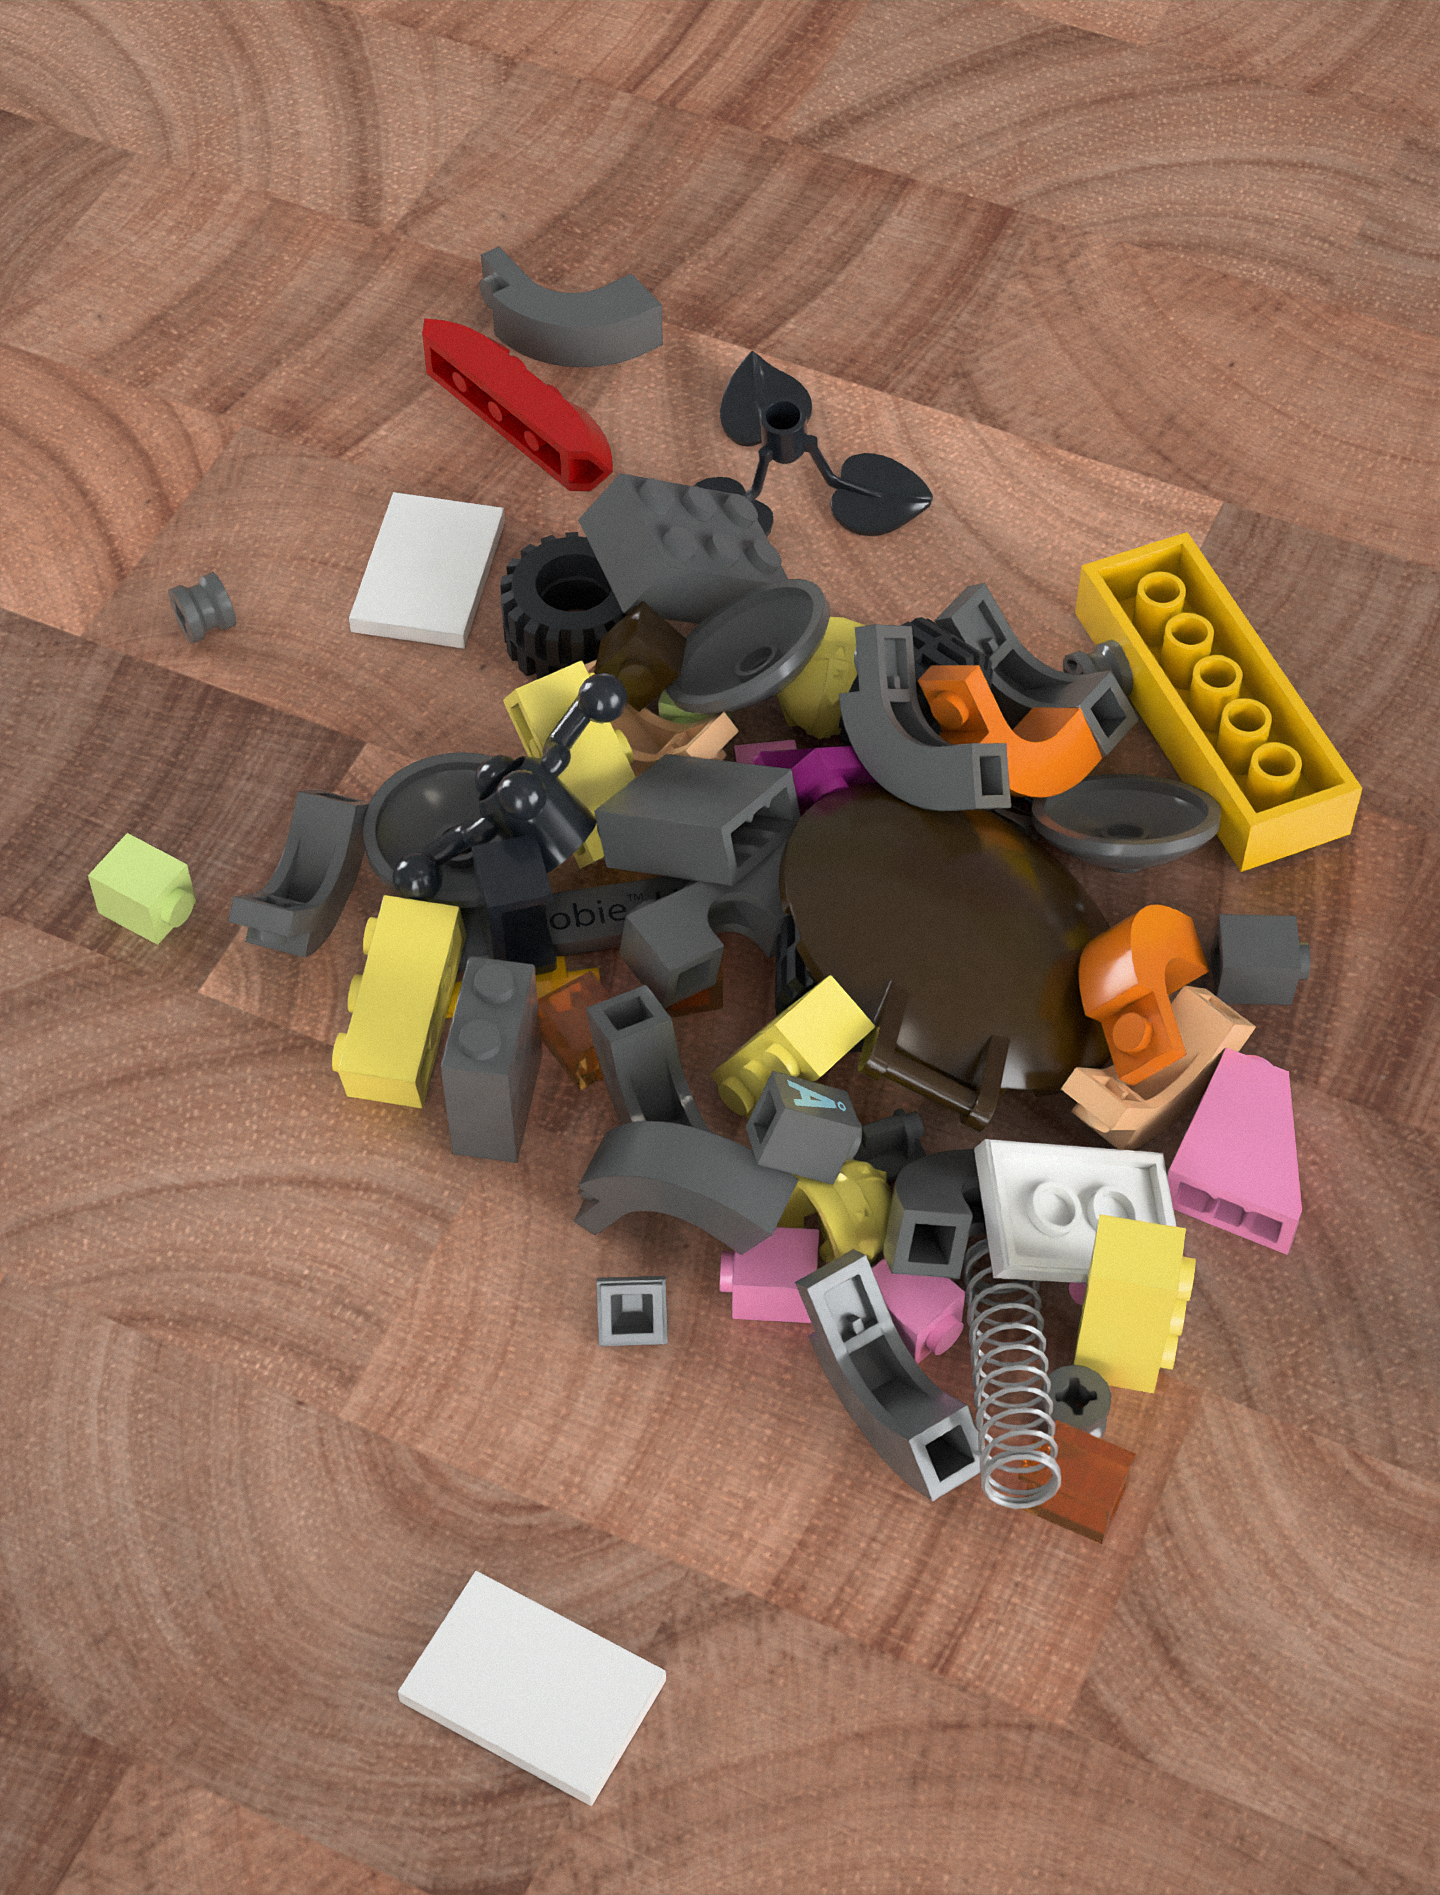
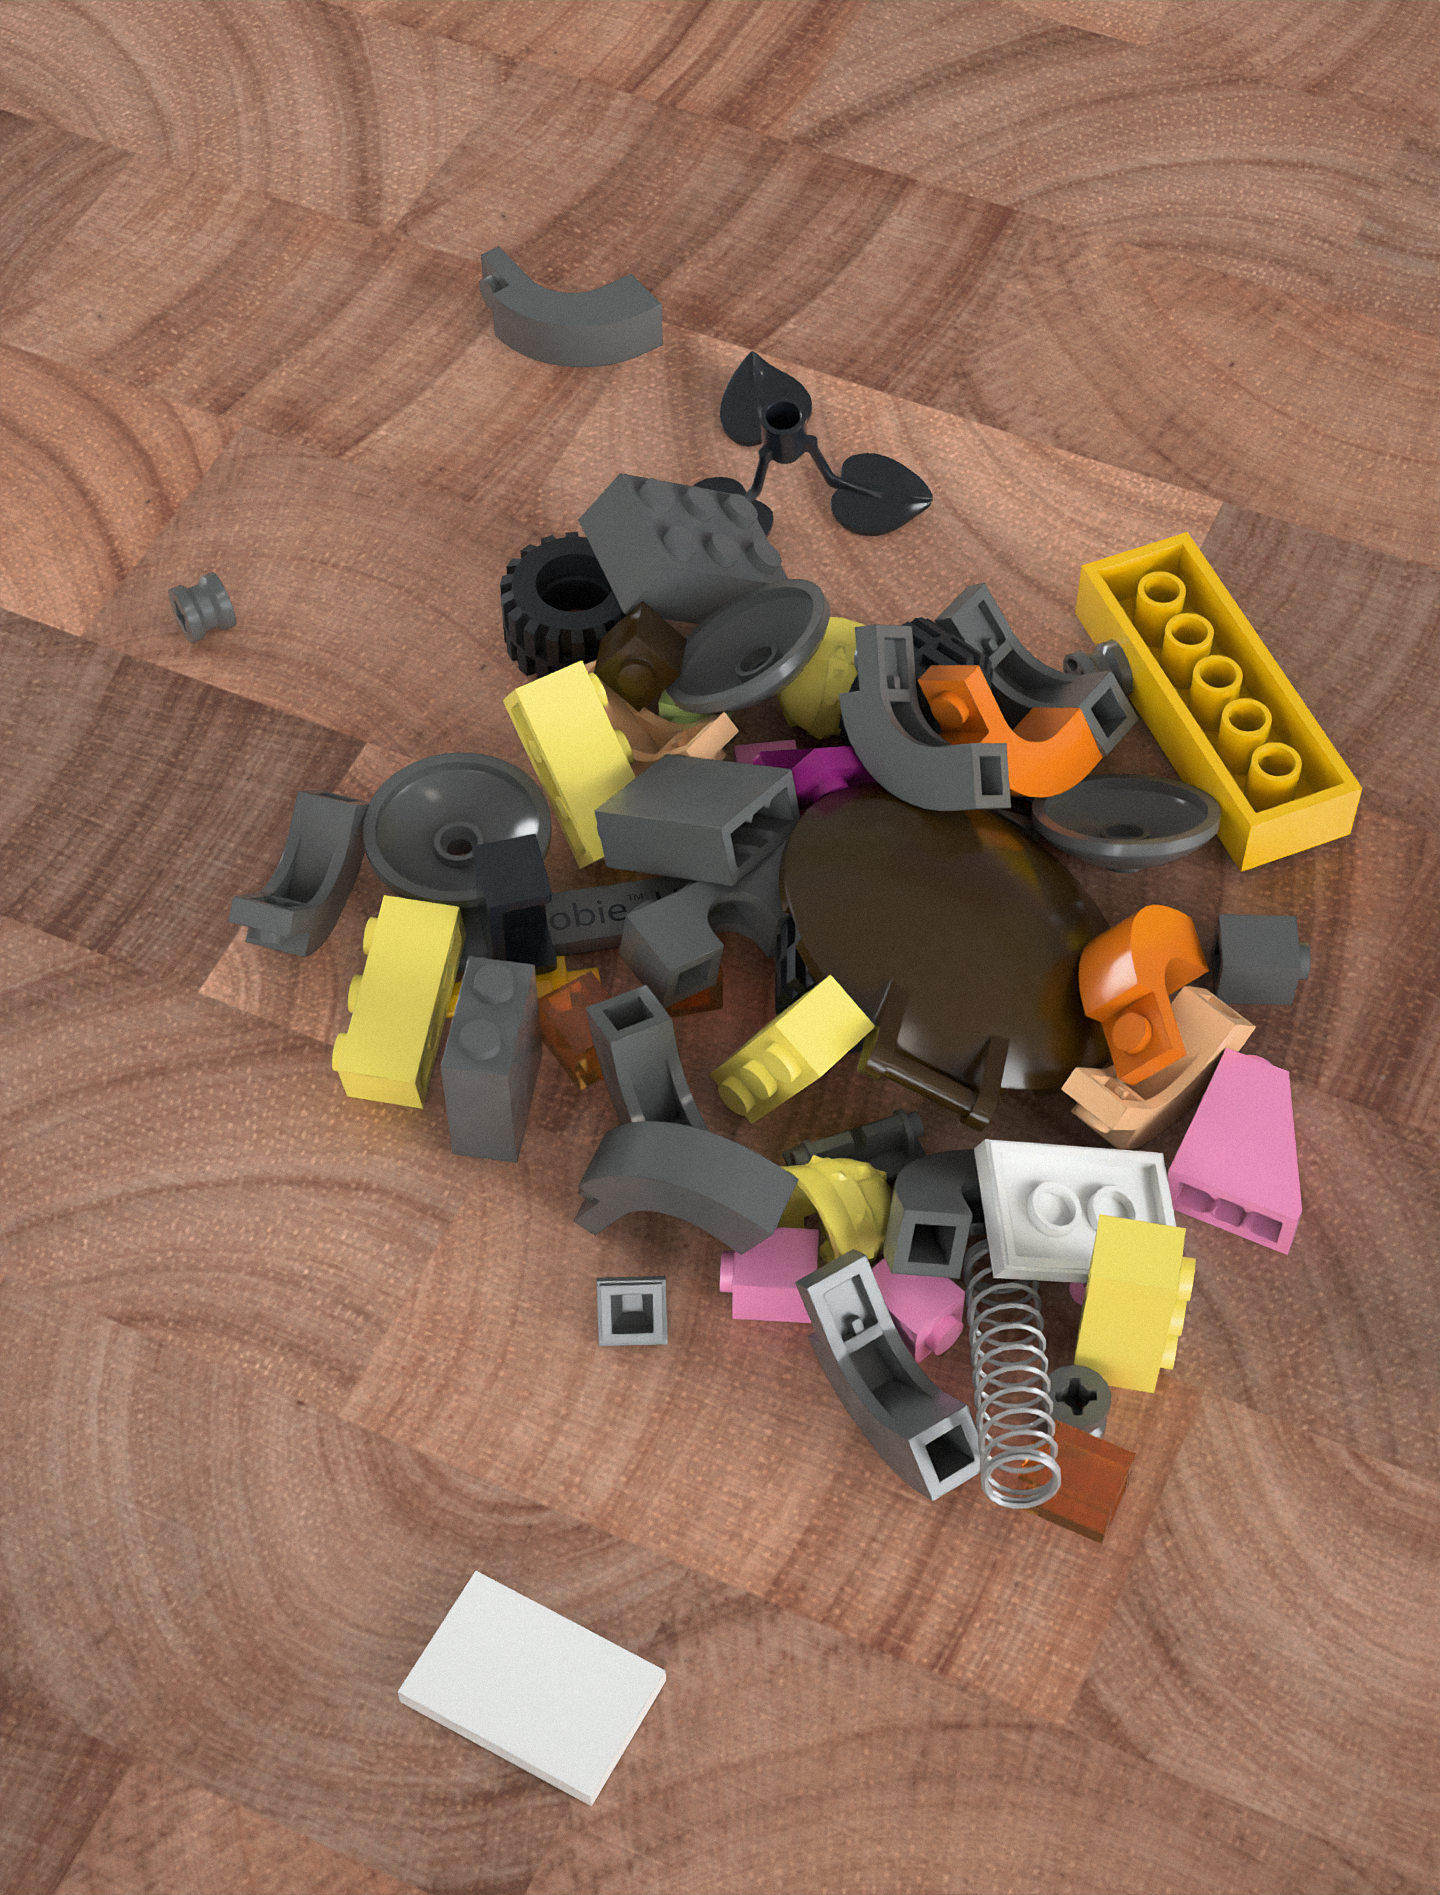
yellowish green brick [88,833,196,945] -> none
white tile [349,492,505,649] -> none
black wheel [392,673,628,901] -> none
red brick [422,318,613,492] -> none
dark grey brick [746,1071,862,1185] -> none

